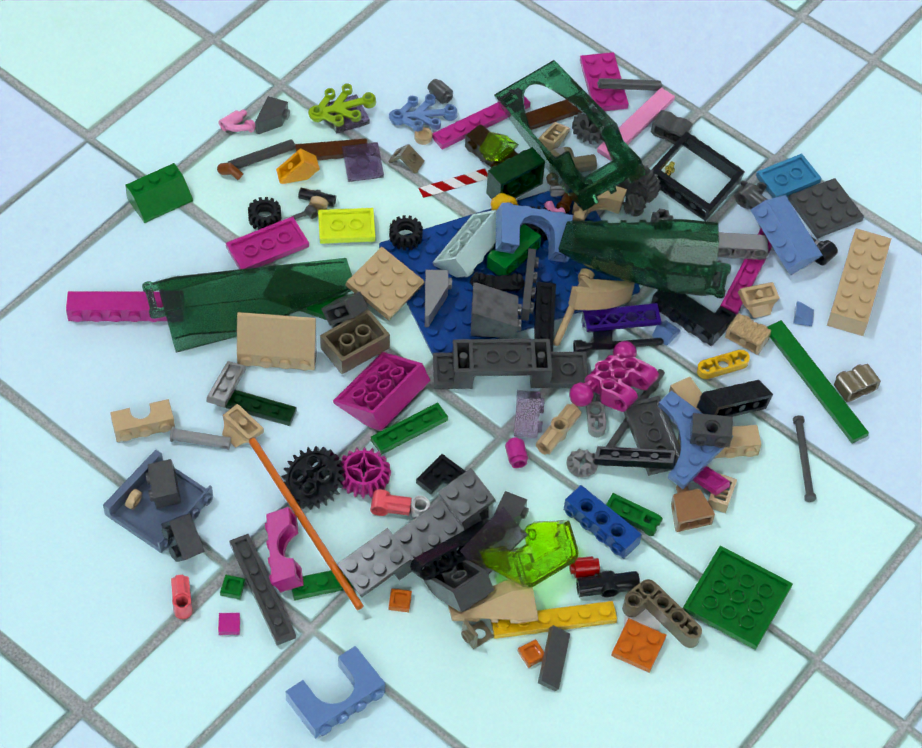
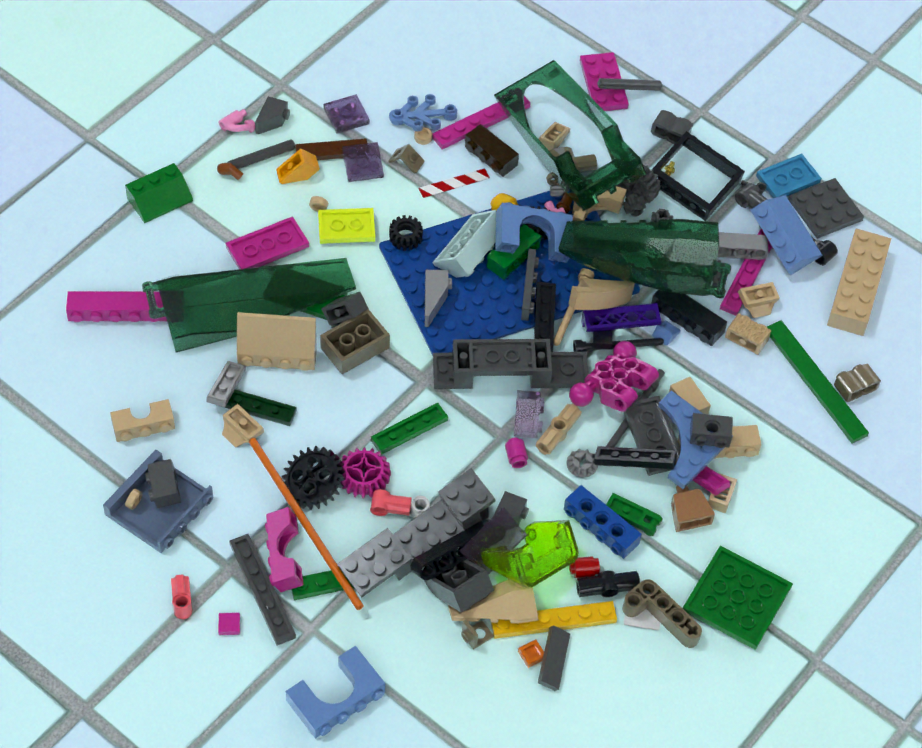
black brick [161,513,205,562] -> none
light grey pin [170,426,231,450] -> none
green tile [220,574,246,600] -> none
black tyre [248,197,282,230] -> none
dark grey hand [291,205,318,219] -> none
black pin [298,187,337,207] -> none
lime plant [308,83,376,127] -> none
dark pink slope [333,352,431,431] -> none
tan plate [345,247,425,320] -> none
orange tile [388,588,412,612] -> none
black plate [416,454,466,494] -> none
dark grey brick [427,79,453,104] -> none
black piece [470,272,525,291] -> none
flat silver slope [471,283,522,338] -> none
clear neon green slope [479,132,519,162] -> none
dark green brick [486,147,545,199] -> none
reddish brown tile [520,94,592,131] -> none
dark grey gear [572,109,611,144] -> none
light grey beam [586,392,606,437] -> none
bright pink tile [597,88,675,161] -> none
orange plate [611,618,667,673] -> none
yellow beam [697,350,750,379] -> none
black brick [697,380,773,417] -> none
black tile [715,306,736,331] -> none
medium blue slope [793,301,814,326] -> none
dark grey bar [793,415,817,502] -> none

